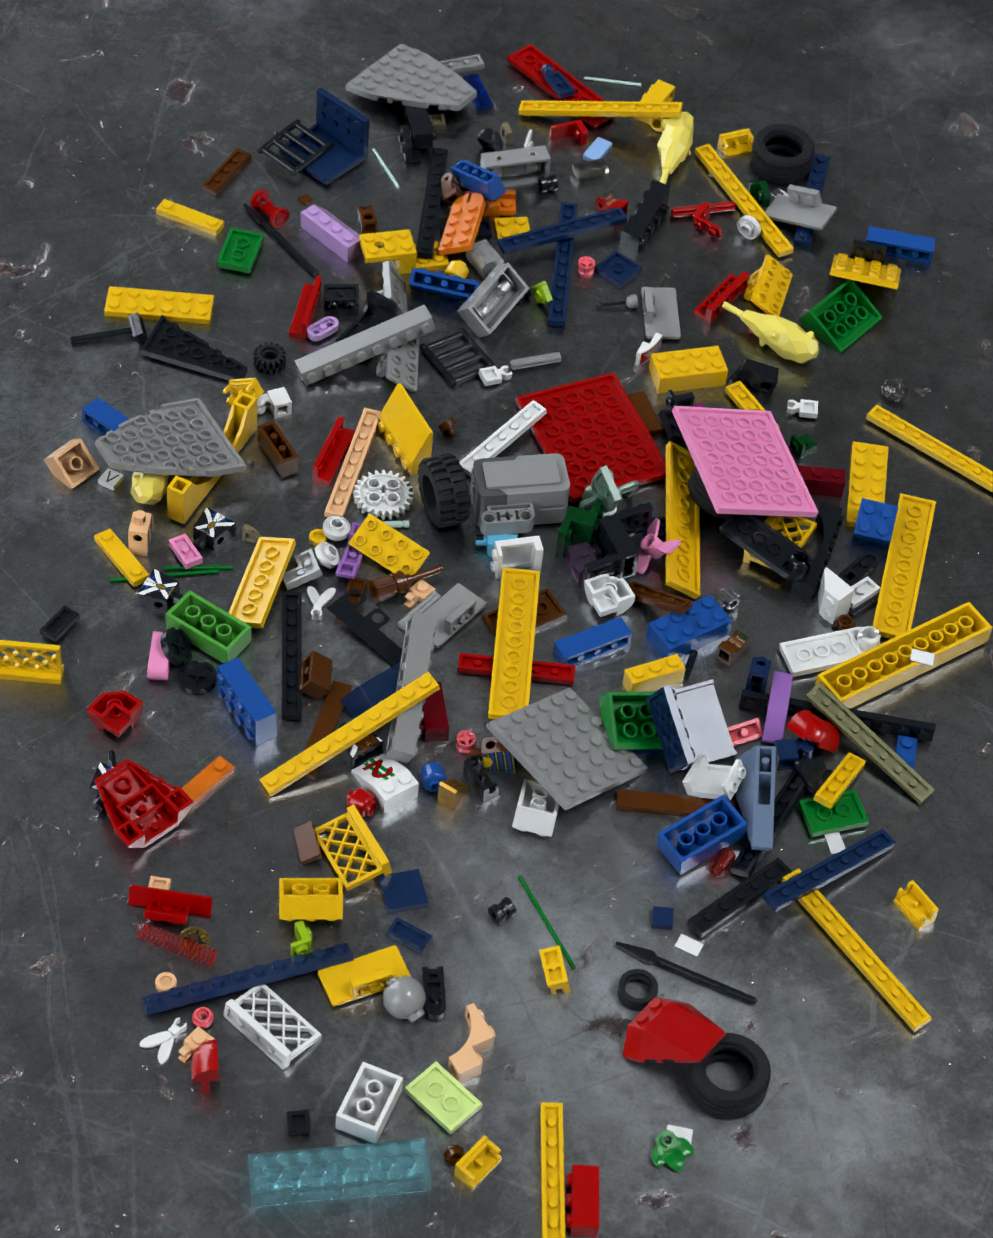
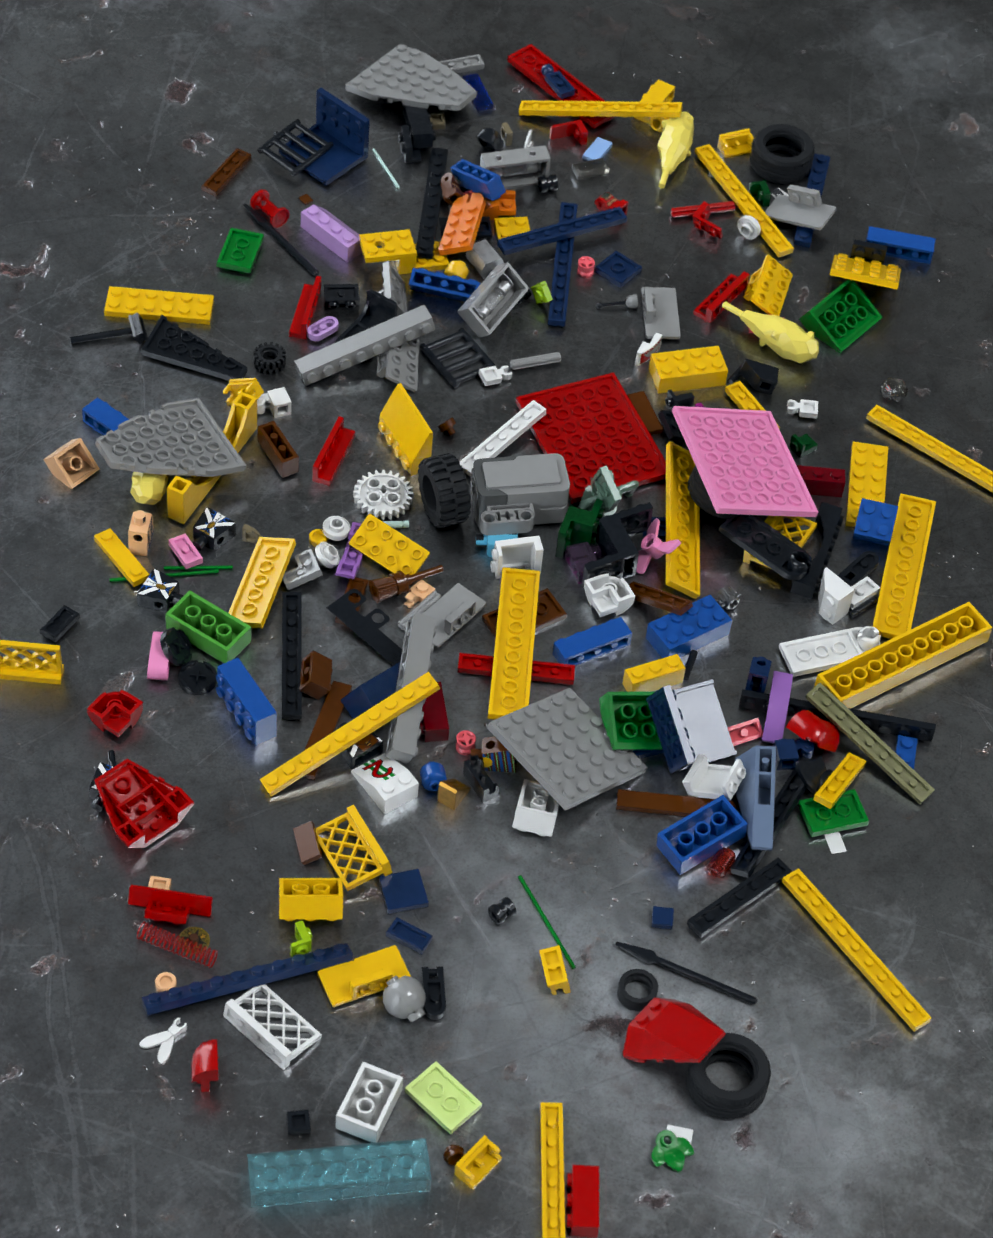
white tile [98,468,124,491] -> none
yellow plate [156,199,224,236] -> none
light nougat plate [178,1026,215,1063] -> none
orange plate [181,755,234,806] -> none
coral plate [192,1007,214,1028] -> none
white piece [307,586,336,621] -> none
light nougat plate [324,408,381,518] -> none
red head [346,787,377,818] -> none
reddish brown leg [358,205,377,234] -> none
light nougat arch [448,1003,495,1083] -> none
light aqua axle [584,76,641,87] -> none
black wedge [620,179,670,251] -> none
white sticker [675,934,704,956] -> none
reddish brown leg [716,630,751,666] -> none
dark blue plate [762,829,896,912] -> none
reddish brown plate [833,614,856,630] -> none
yellow hinge [893,880,939,930] -> none
white sticker [910,649,935,666] -> none

